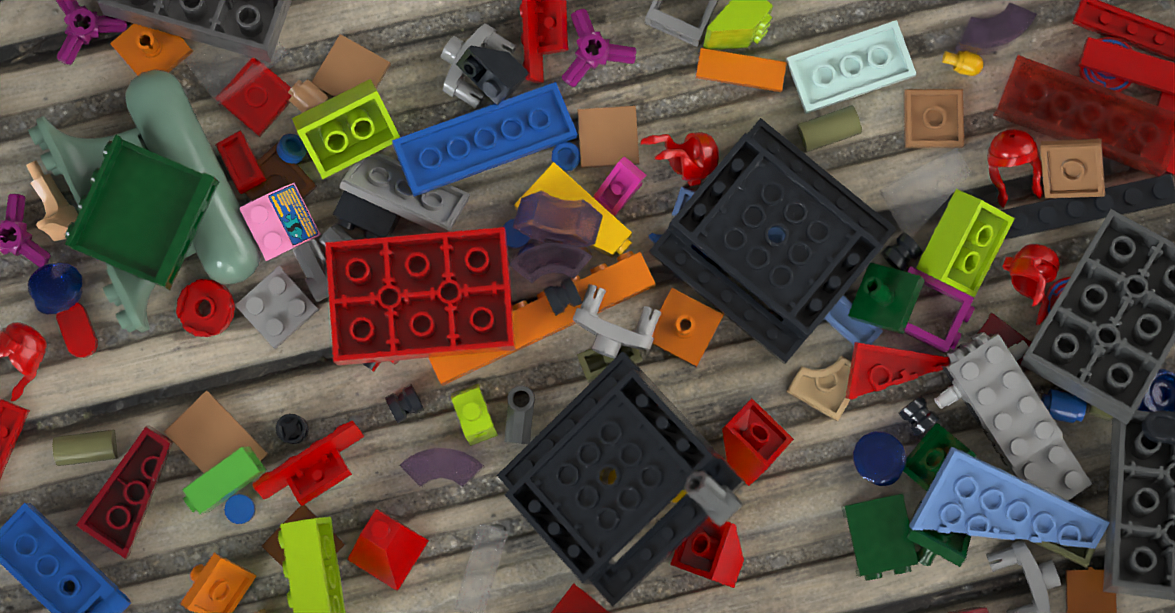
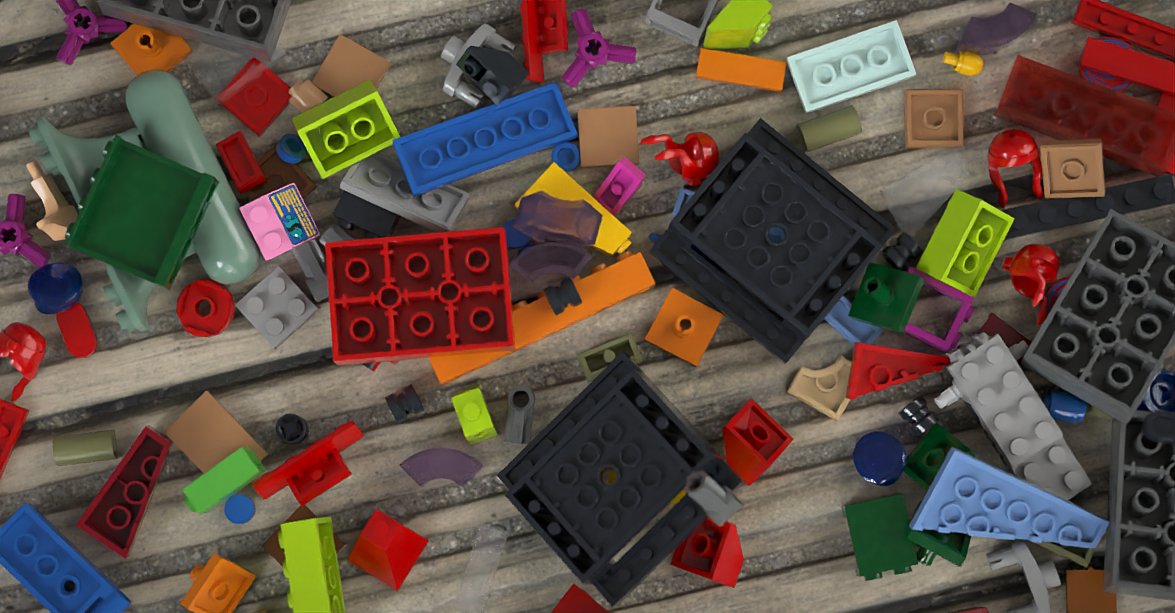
light grey connector [573,284,661,359] -> none

